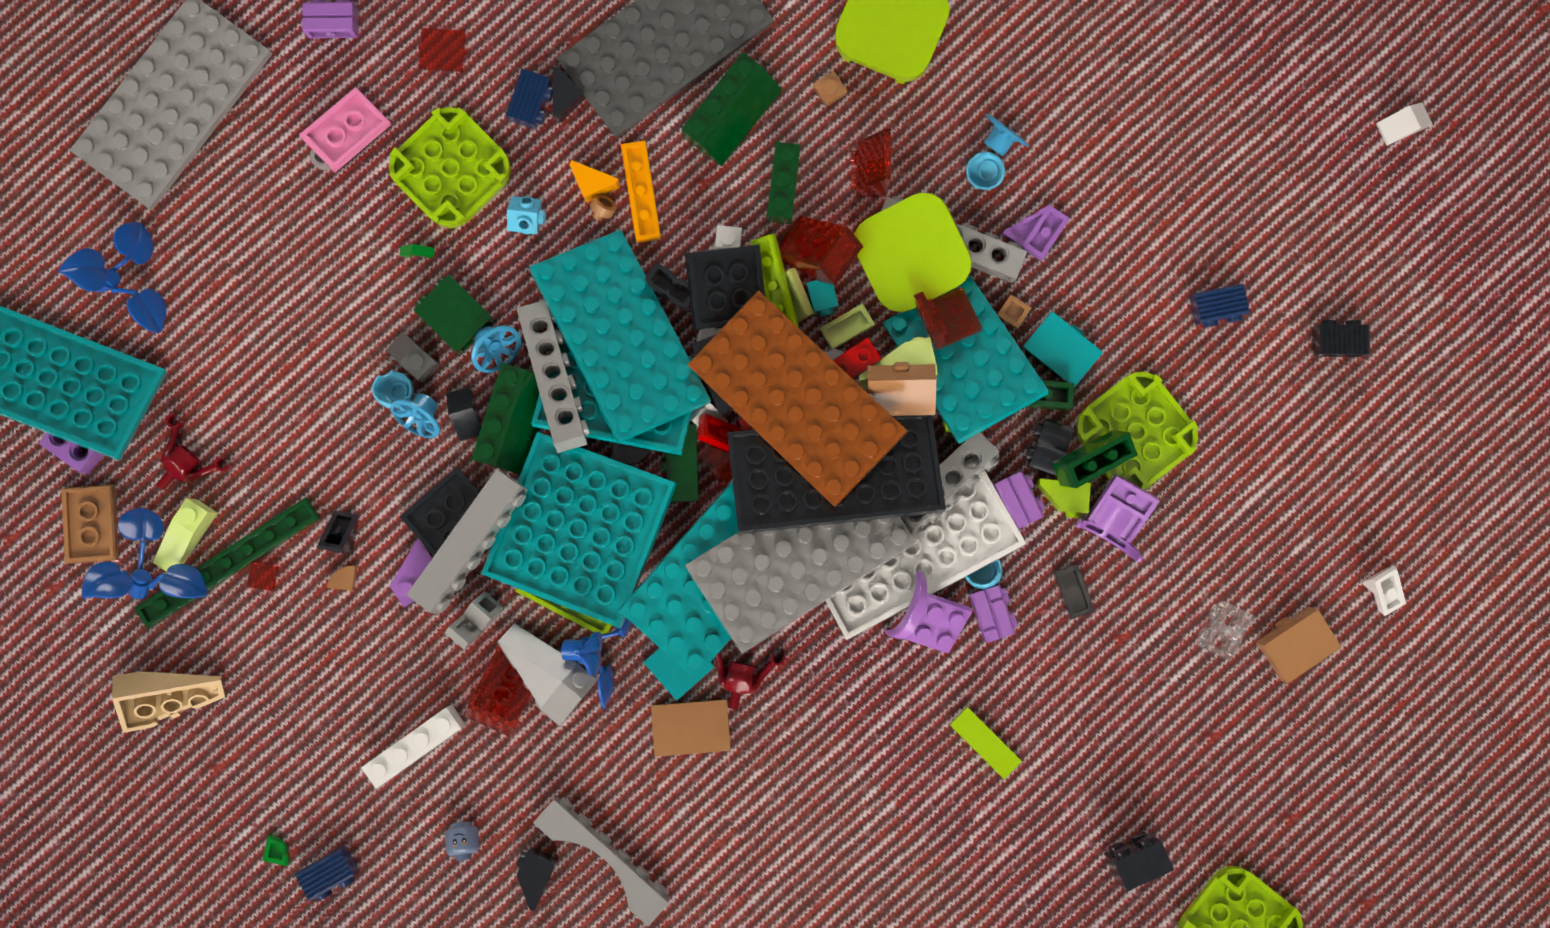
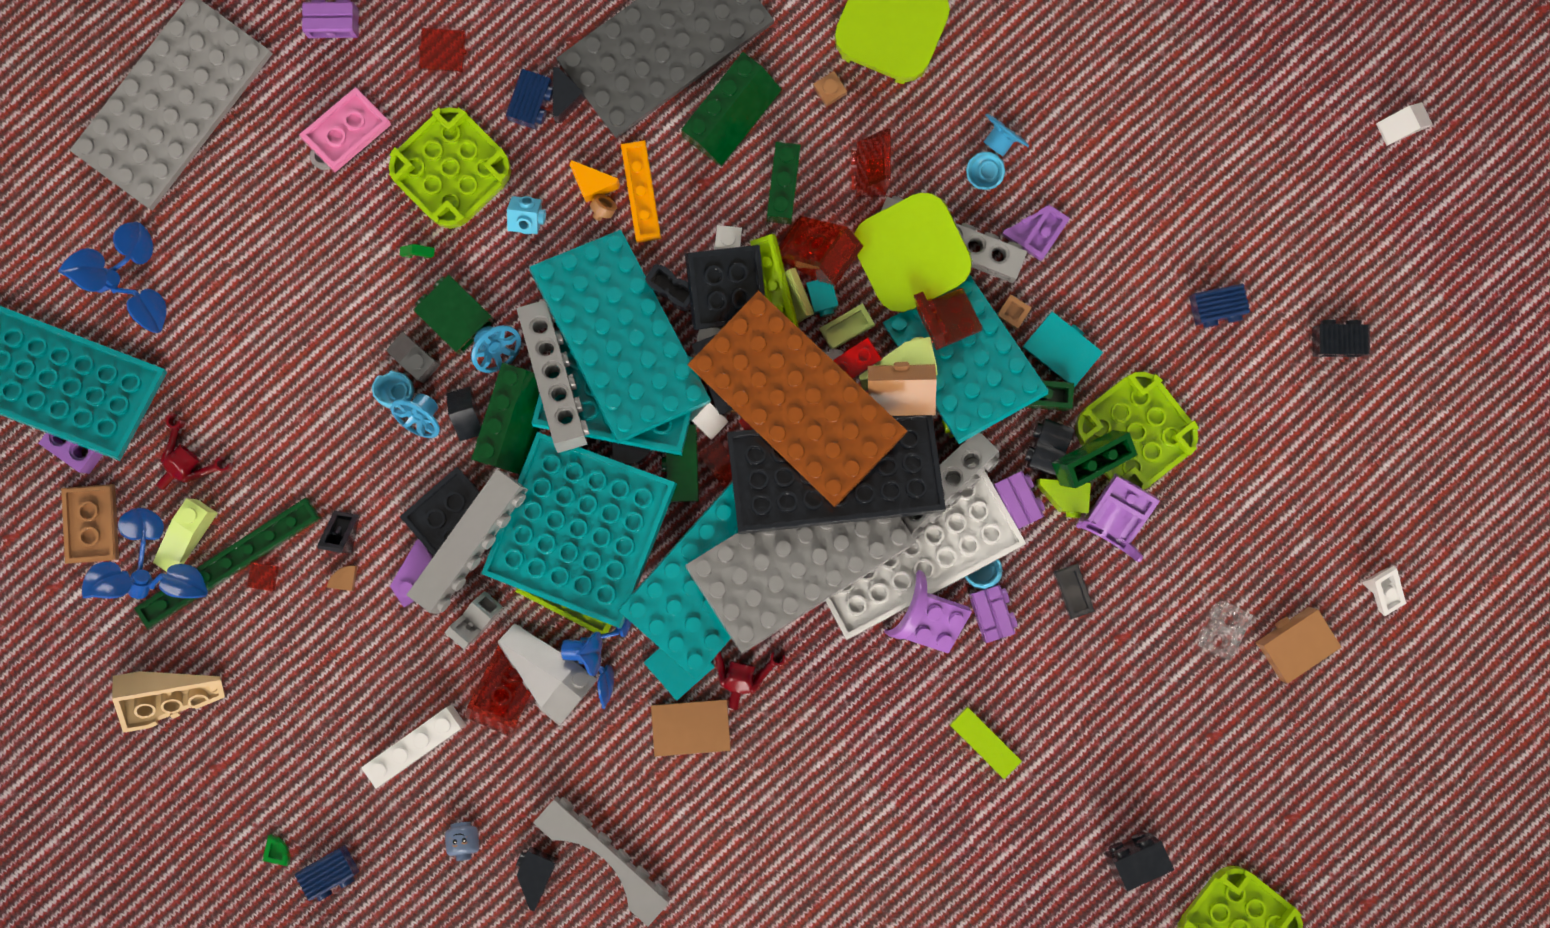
red plate [698,413,743,452] -> none

